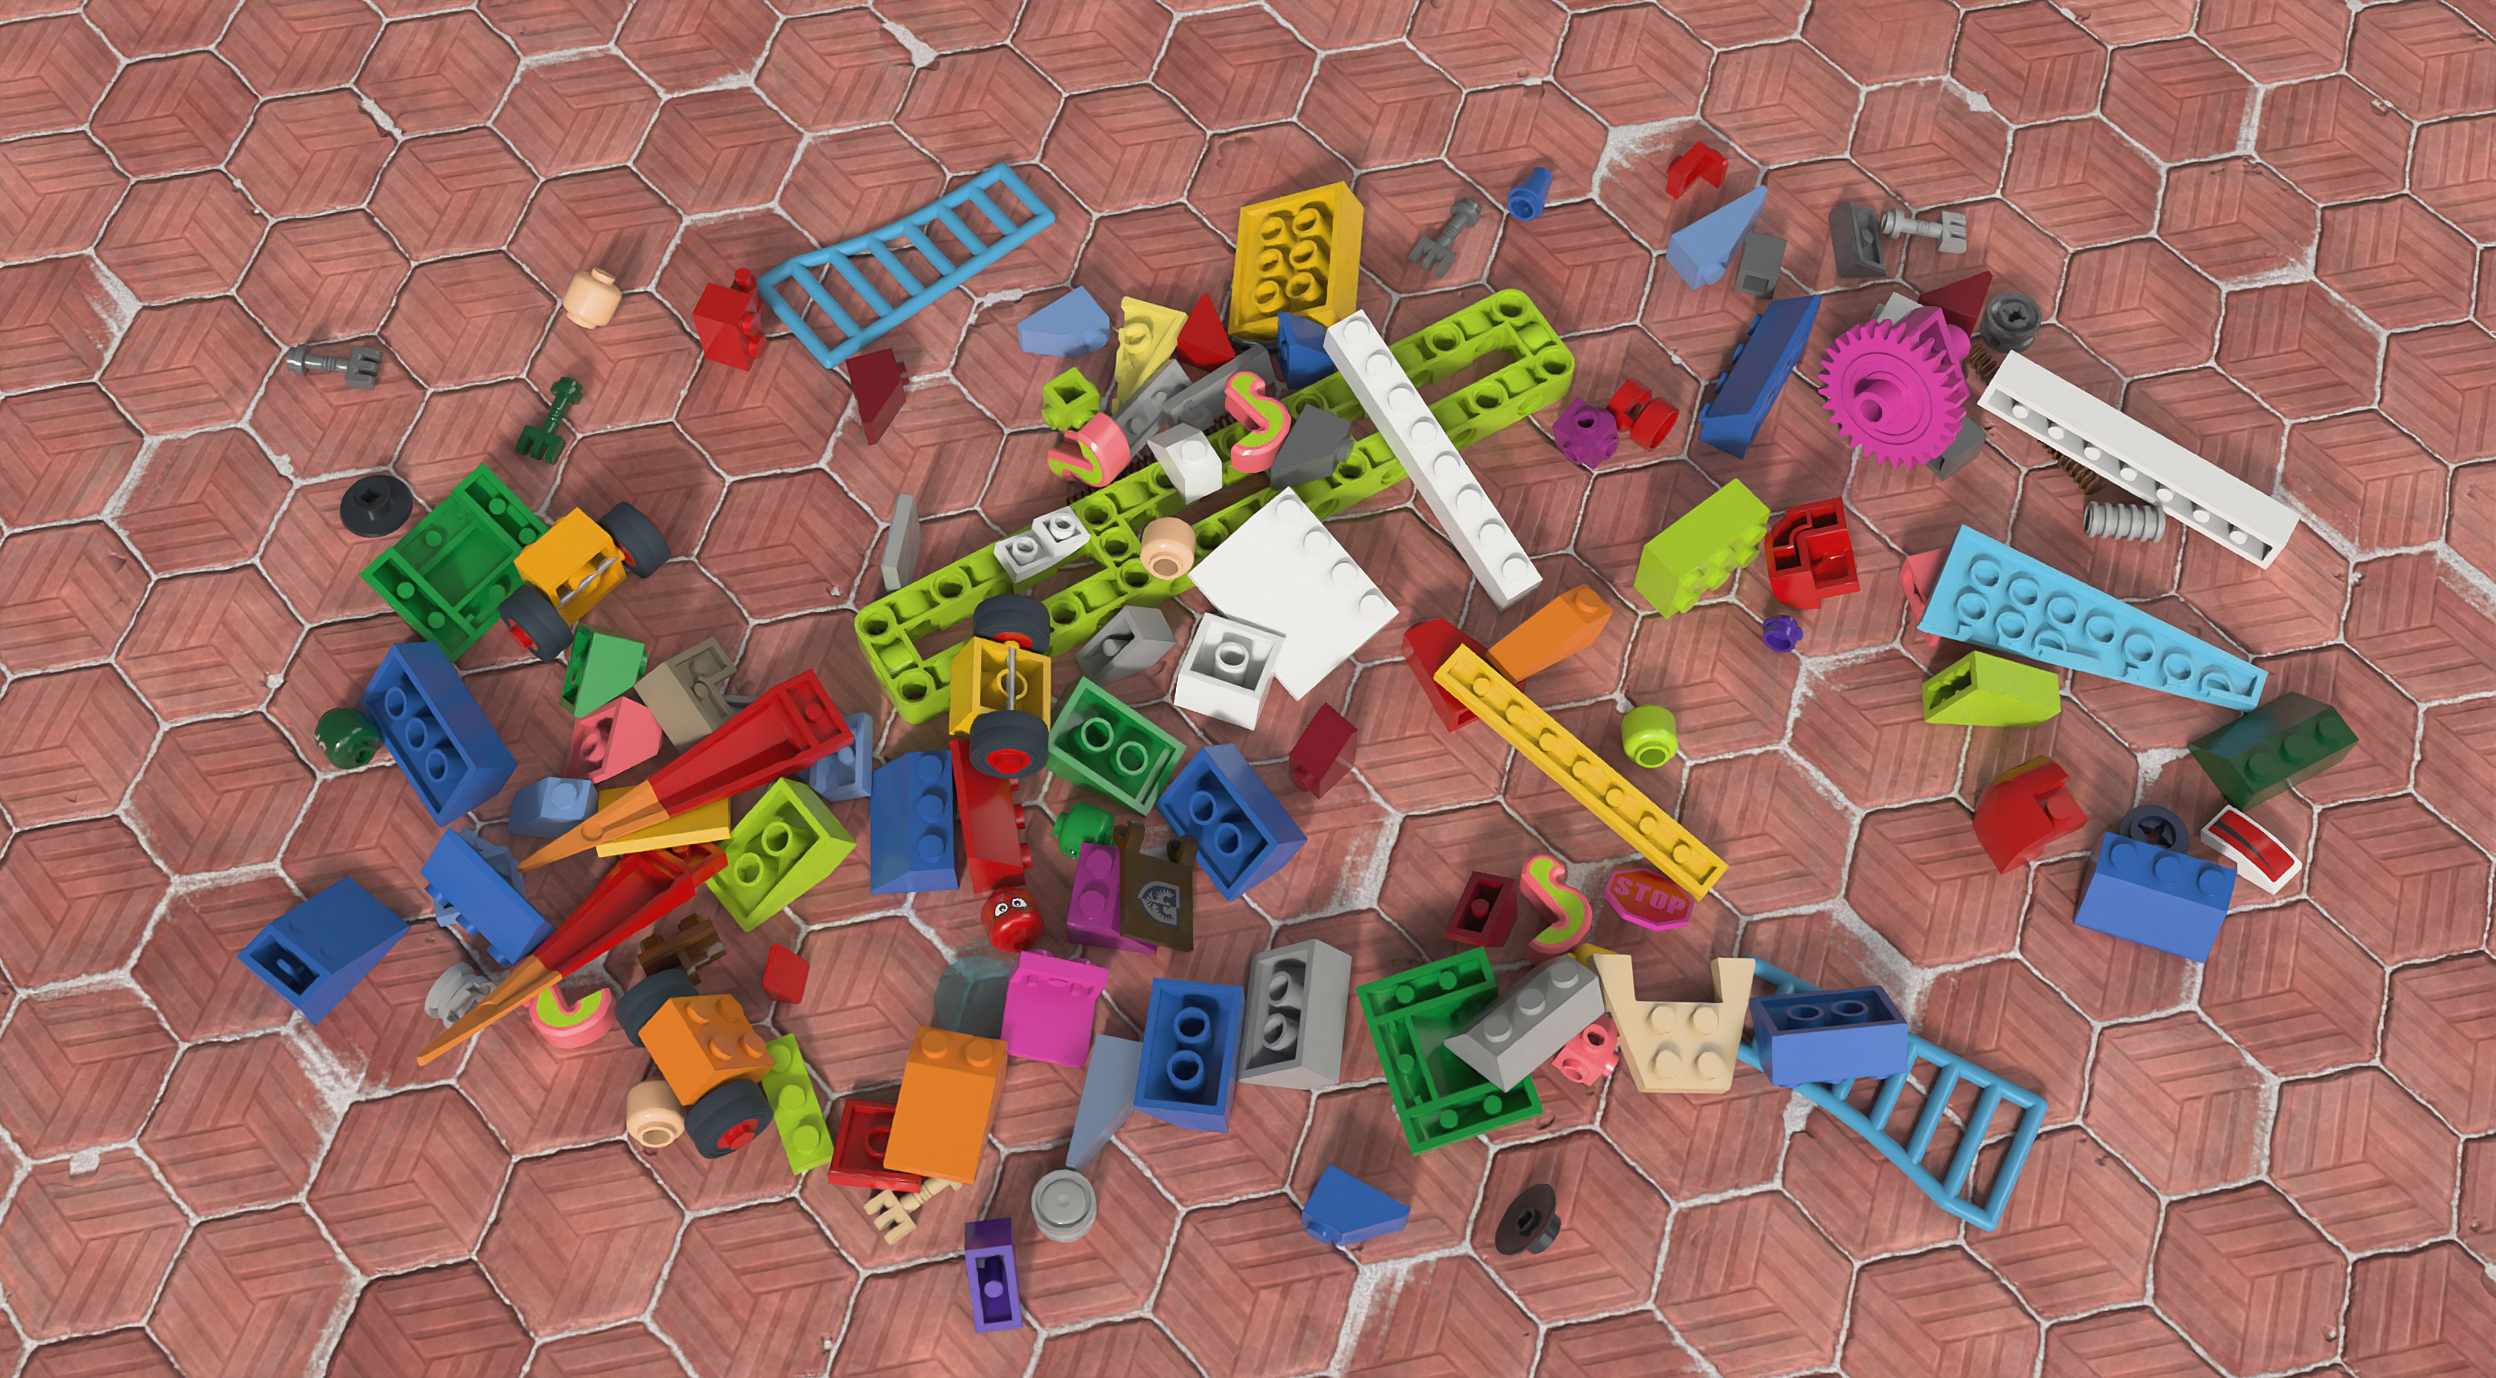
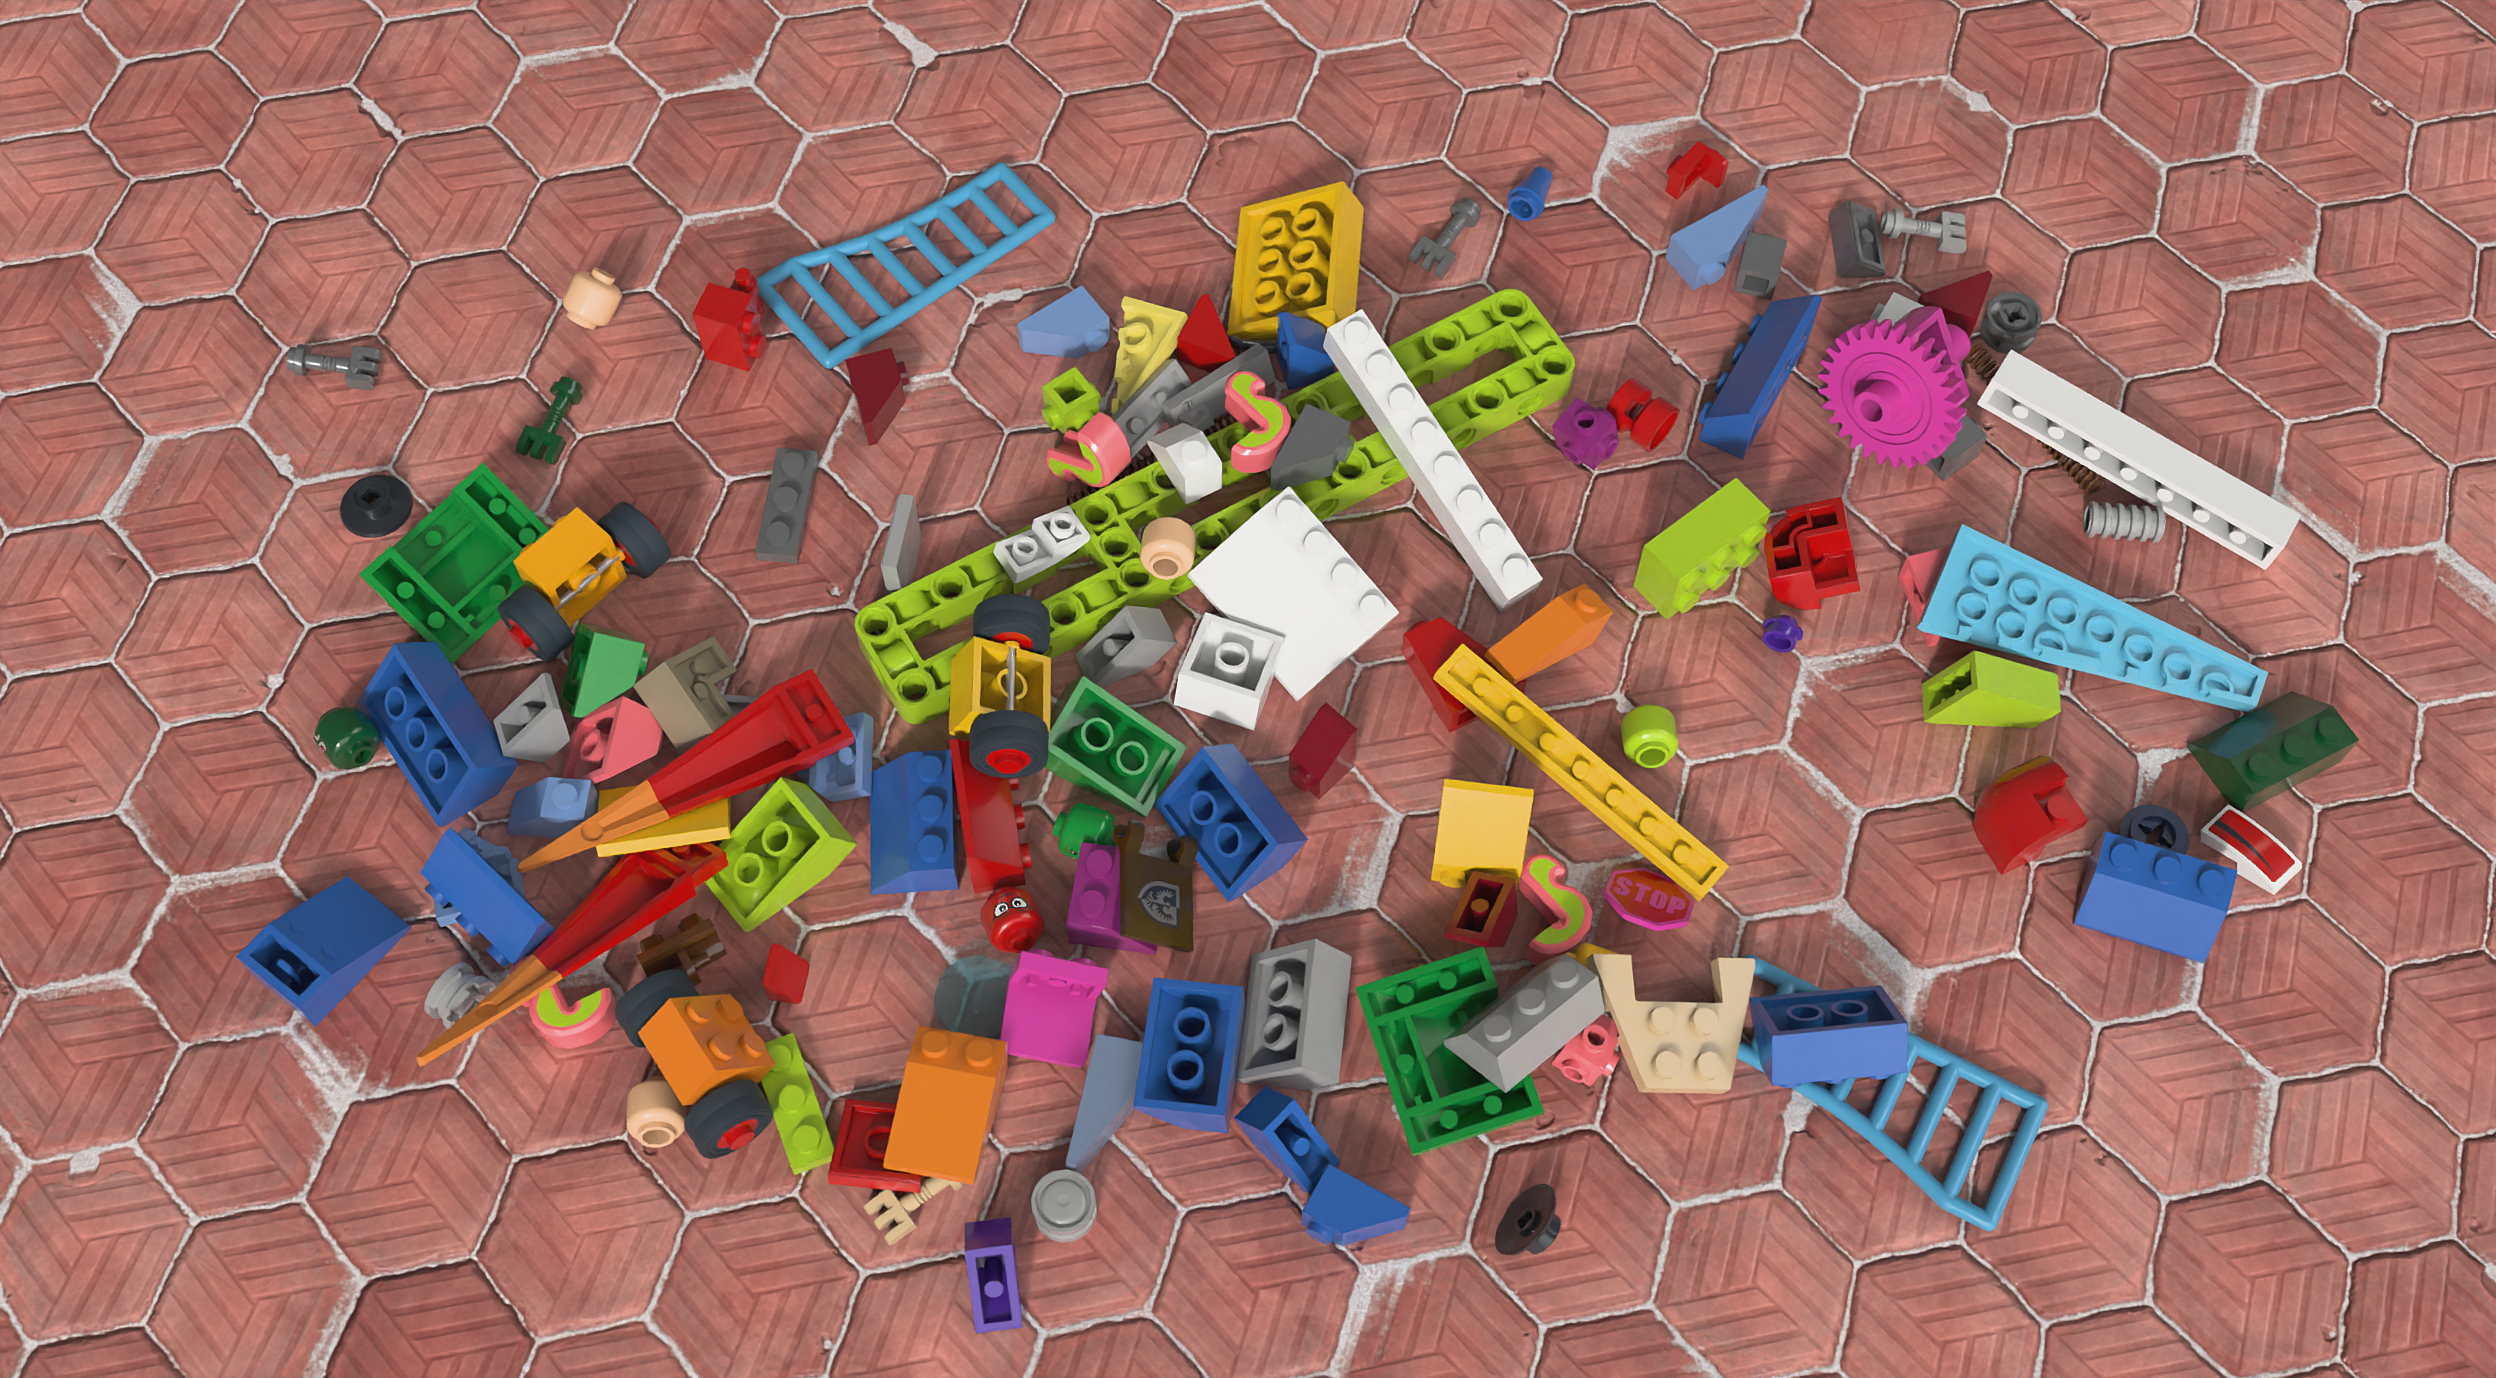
none -> light grey slope [493,673,571,763]
none -> dark grey plate [755,447,819,564]
none -> blue slope [1234,1086,1340,1194]
none -> yellow slope [1431,779,1534,891]

